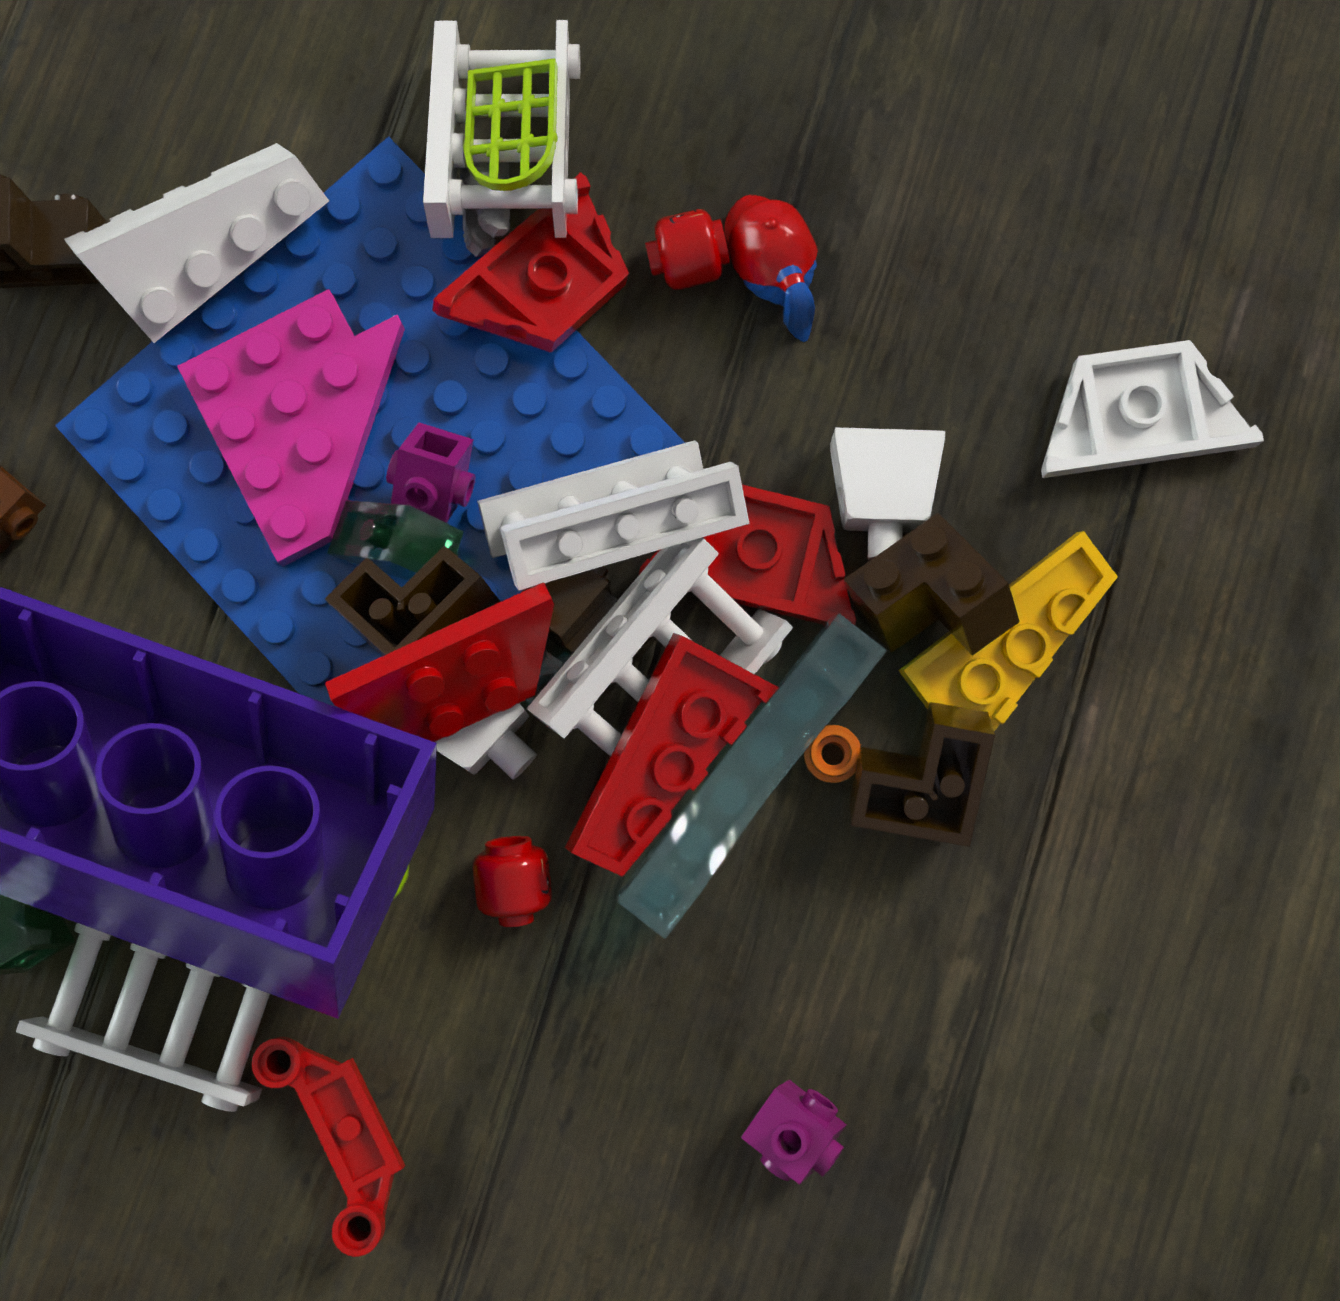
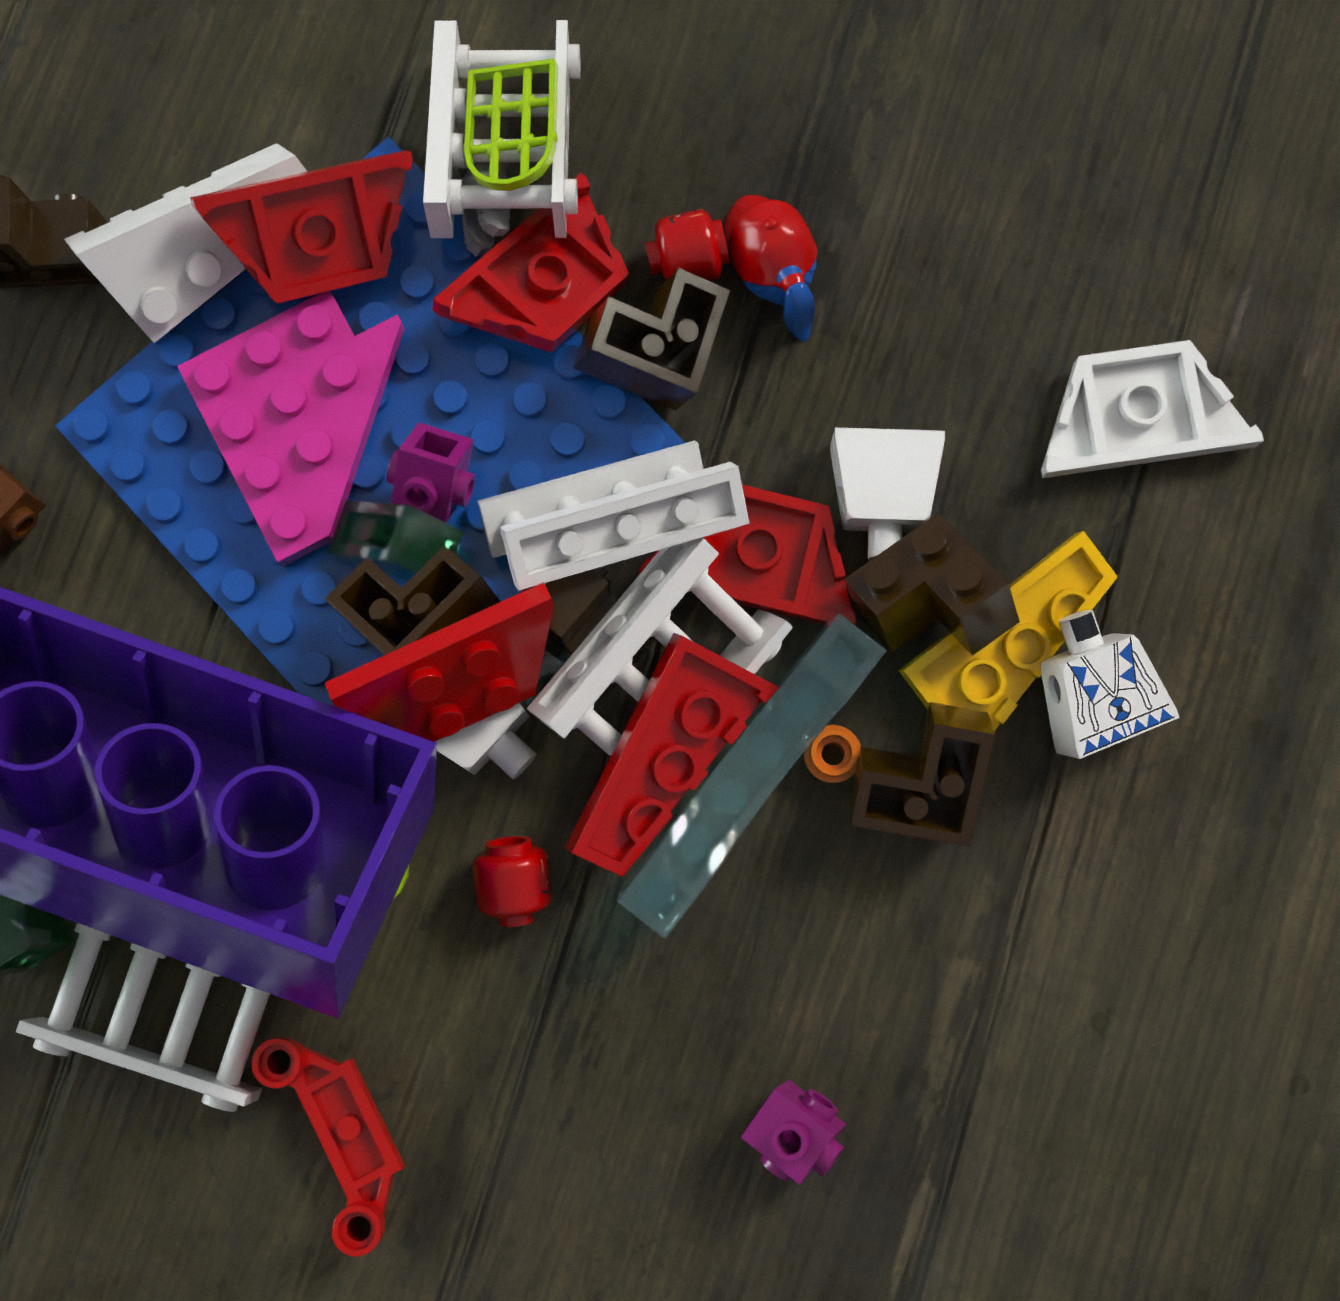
none -> red wing [190,150,413,303]
none -> brick [573,268,730,411]
none -> torso [1040,609,1180,759]

